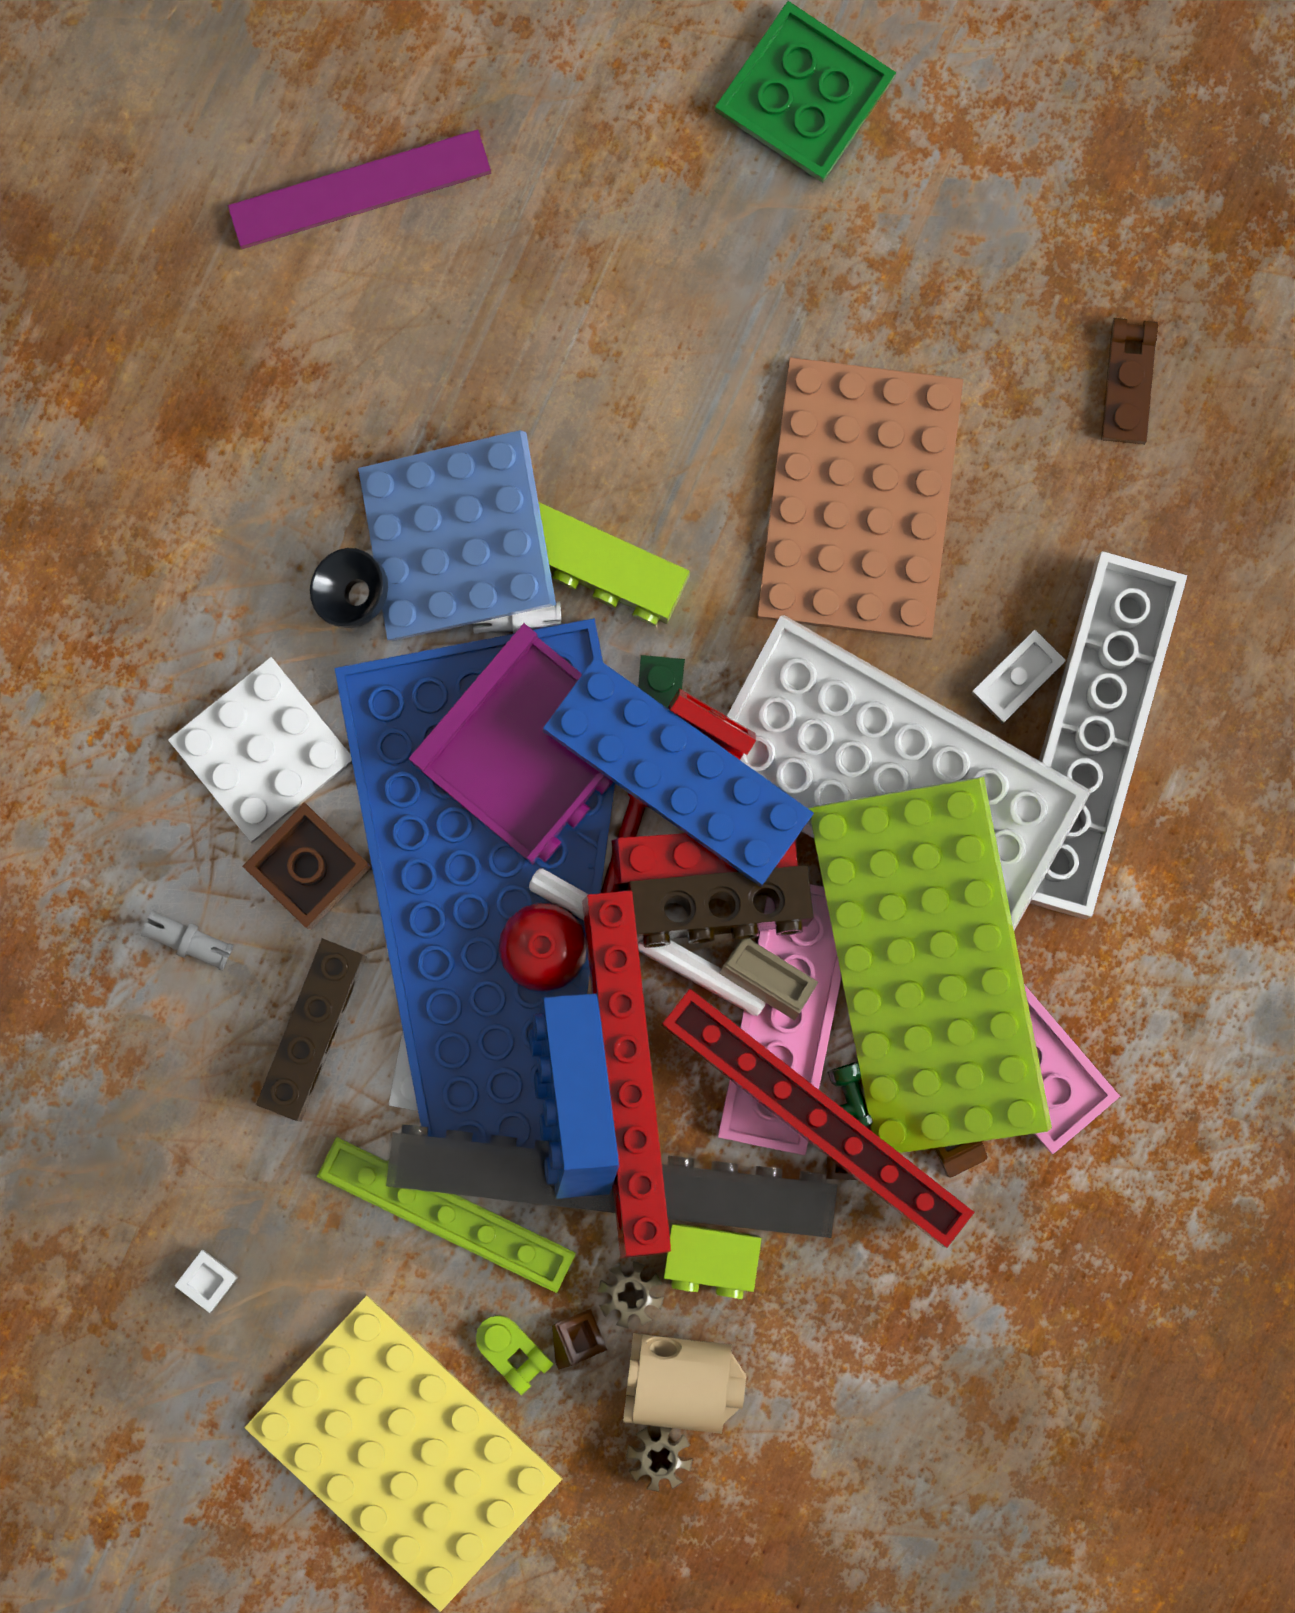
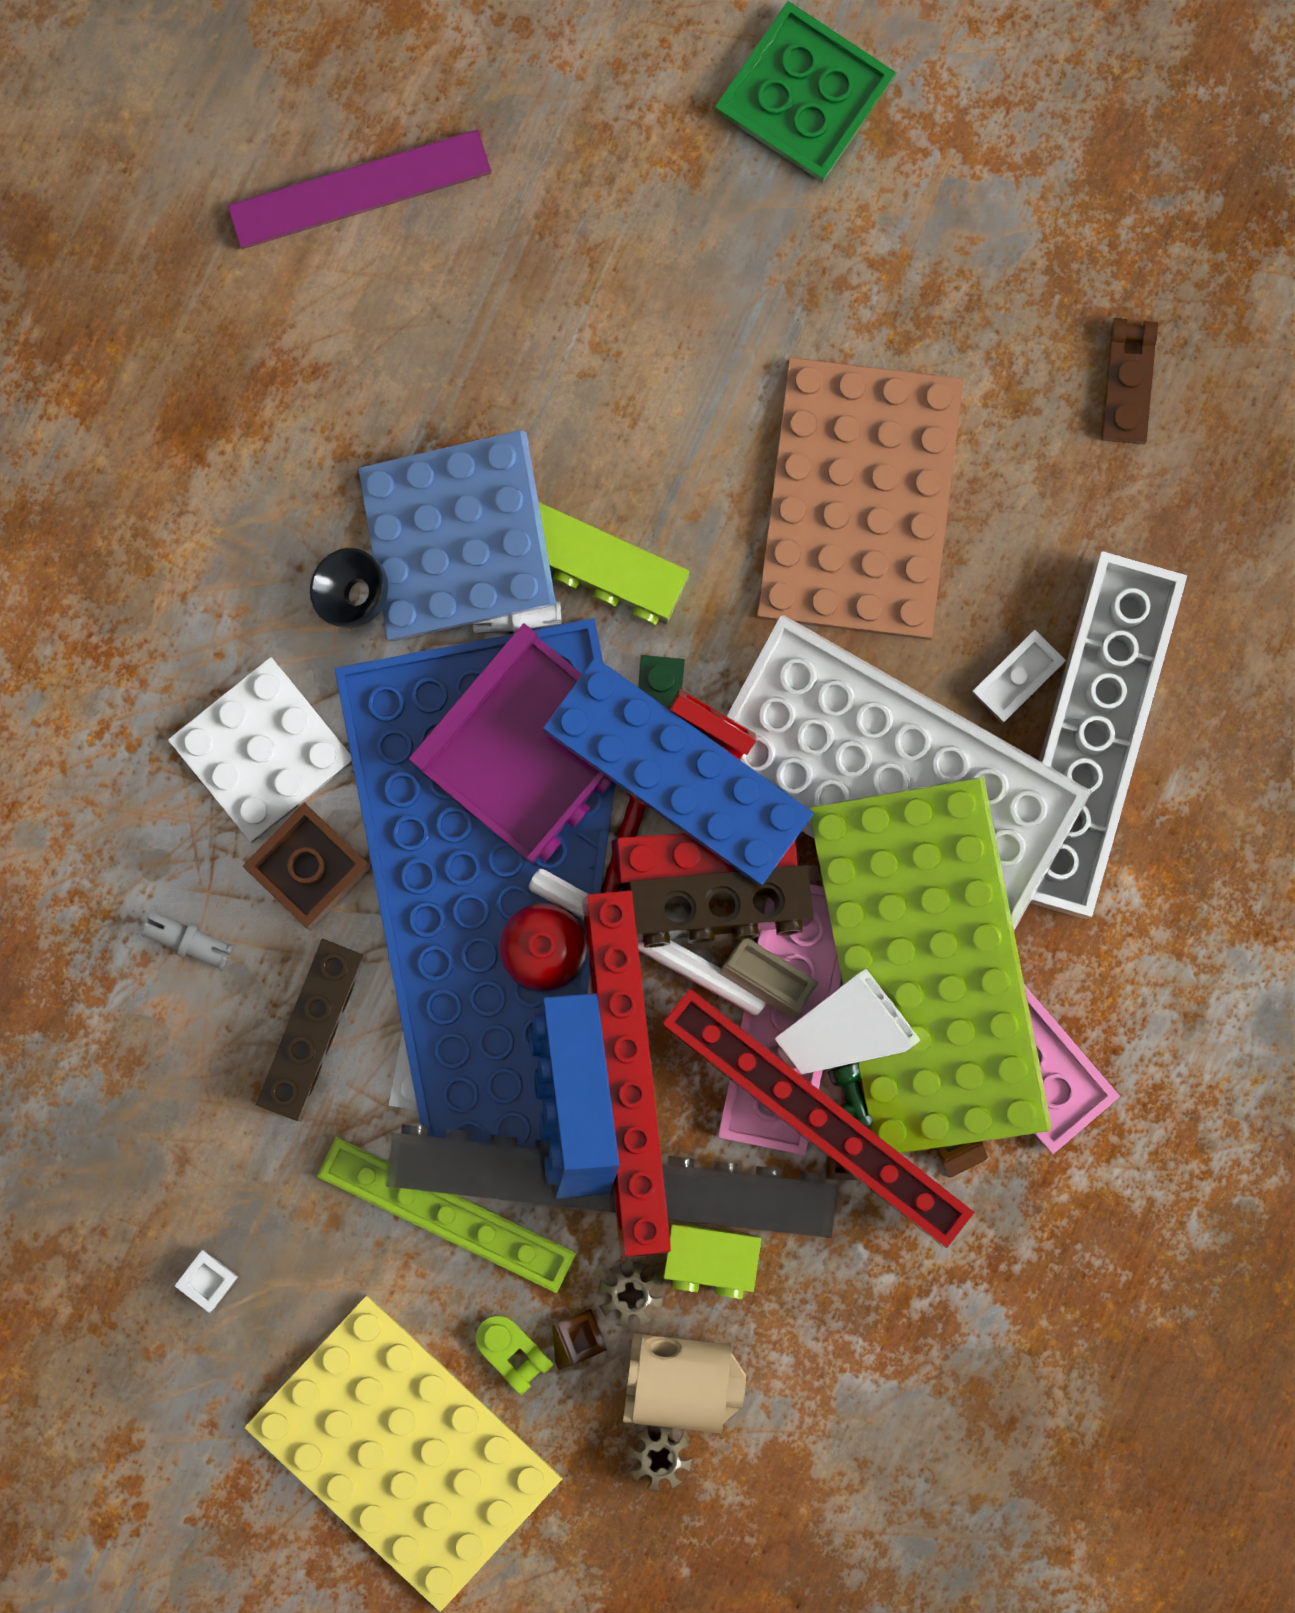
none -> white slope [775,969,920,1074]

